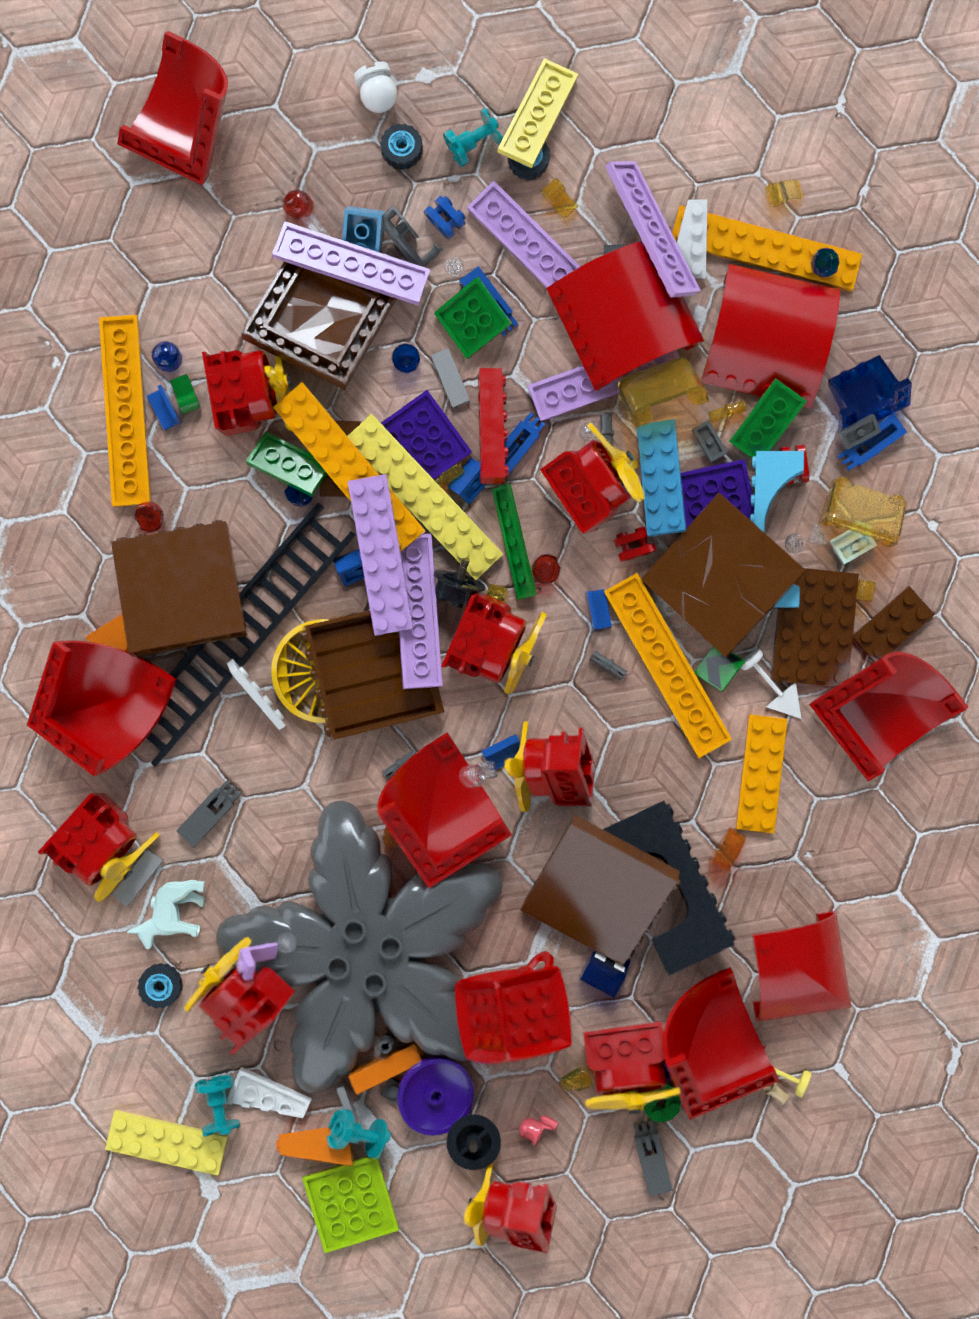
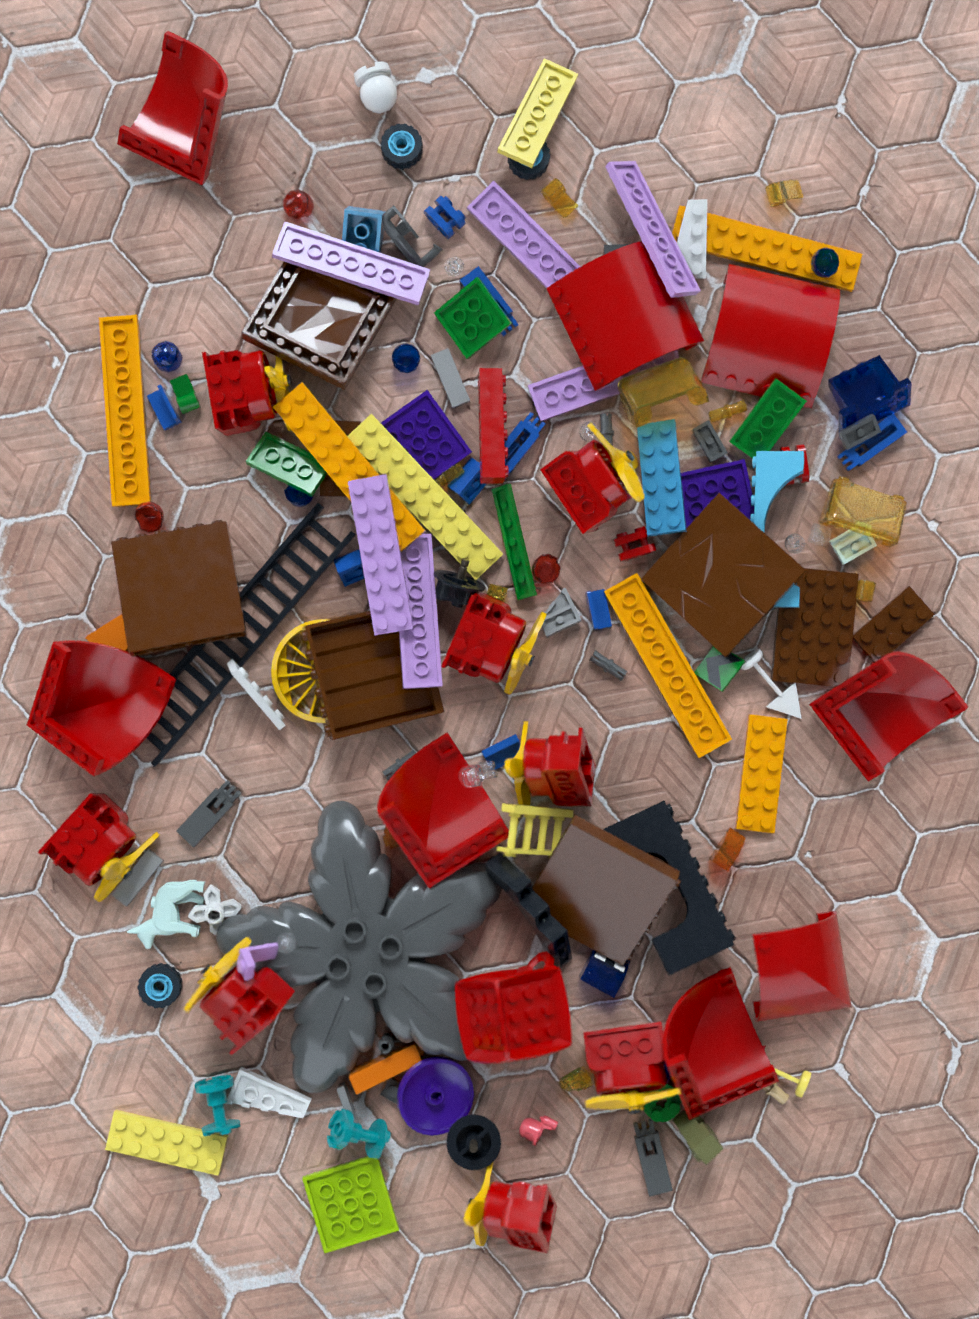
orange slope [276,1127,354,1166] -> none
teal piece [443,108,503,167] -> none
none -> white plant [188,884,242,935]
none -> black arch [486,852,573,969]
none -> light yellow fence [497,803,574,858]
none -> light grey wing [542,588,582,638]
none -> olive wedge [673,1109,724,1165]

